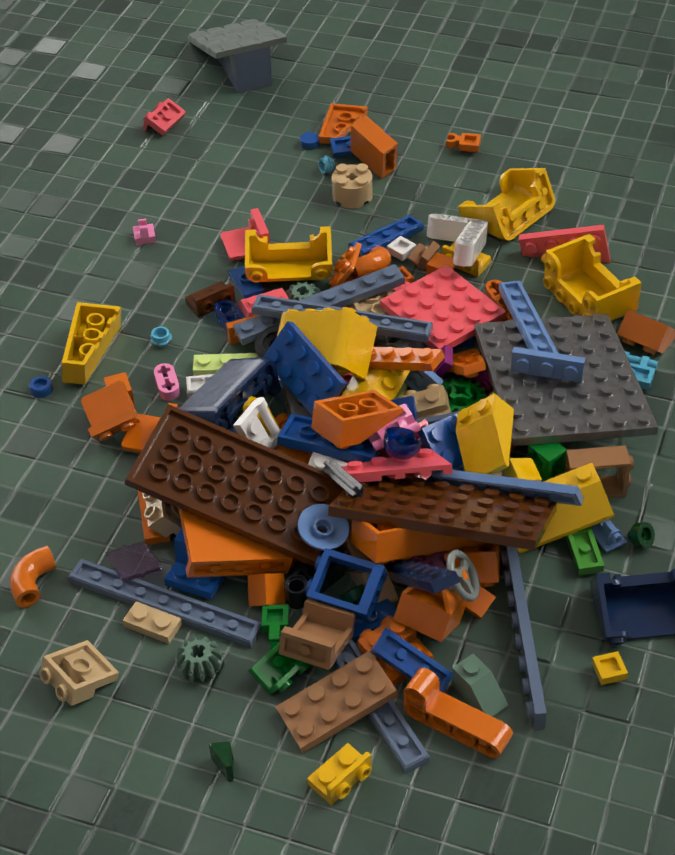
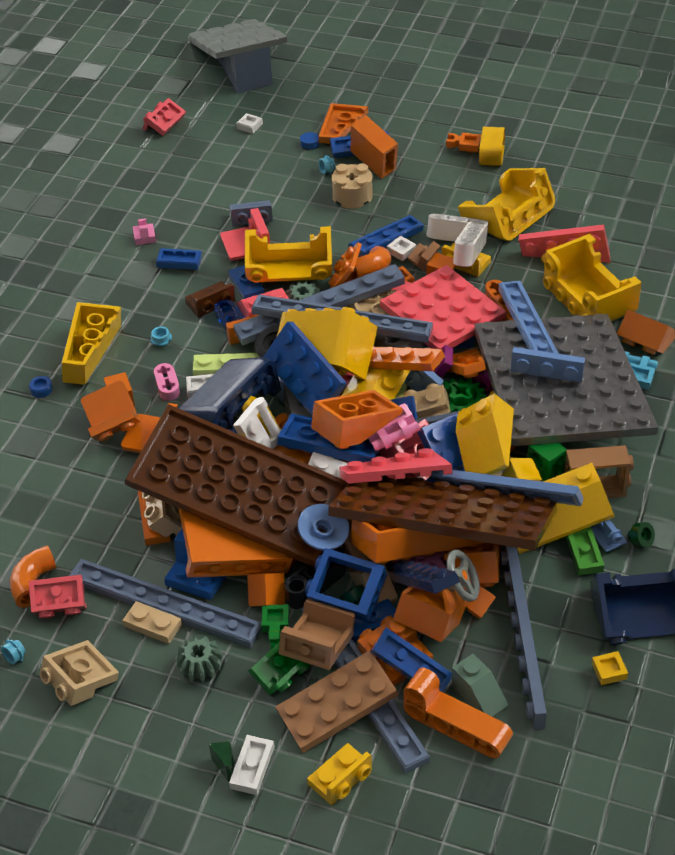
clear purple piece [105,541,162,582] -> none
axle [323,460,365,499] -> none
clear blue hair [383,427,421,460] -> none
none -> medium azure plate [1,639,25,664]
none -> coral bracket [29,575,87,618]
none -> blue plate [156,248,202,270]
none -> sand blue bracket [229,200,273,226]
none -> white plate [229,735,274,795]
none -> white tile [236,113,263,134]
none -> yellow piece [479,127,505,166]

